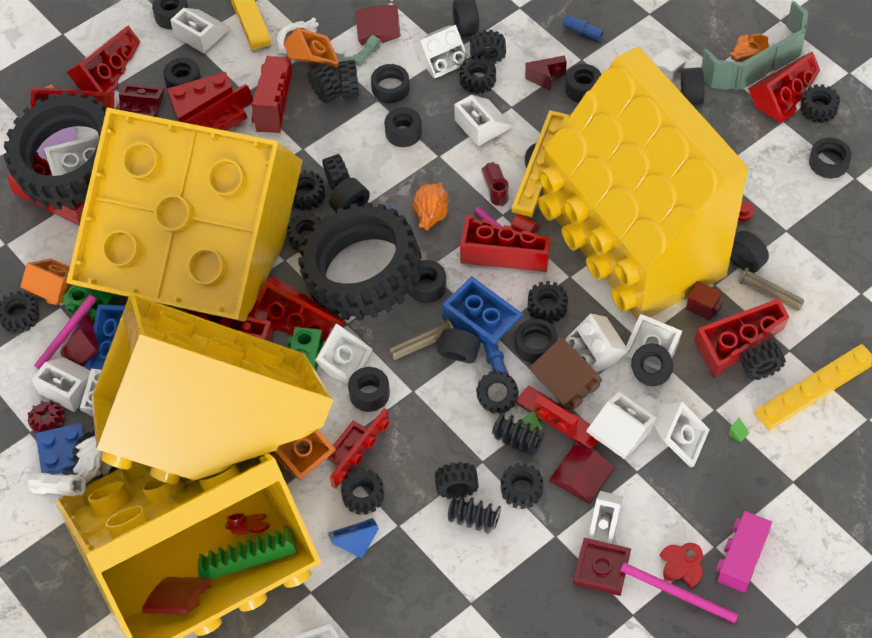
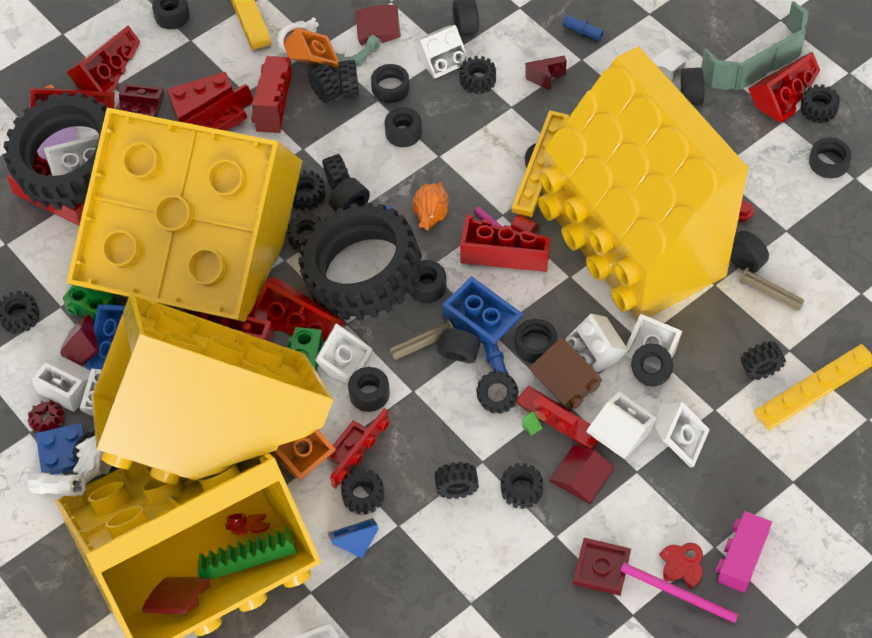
orange slope [20,258,72,305] -> none
dark pink piece [34,295,96,369] -> none
black tyre [163,57,201,89] -> none
white slope [171,8,230,53] -> none
black piece [448,492,501,534] -> none
white slope [454,95,512,146] -> none
black tyre [470,30,506,64] -> none
dark red piece [481,162,509,206] -> none
black piece [492,411,545,456] -> none
black tyre [527,281,568,324] -> none
black tyre [565,64,601,103] -> none
white slope [588,491,624,544] -> none
dark red brick [686,281,723,321] -> none
red wedge [694,298,789,378] -> none
bright green piece [729,418,749,443] -> none
orange hair [730,34,769,62] -> none

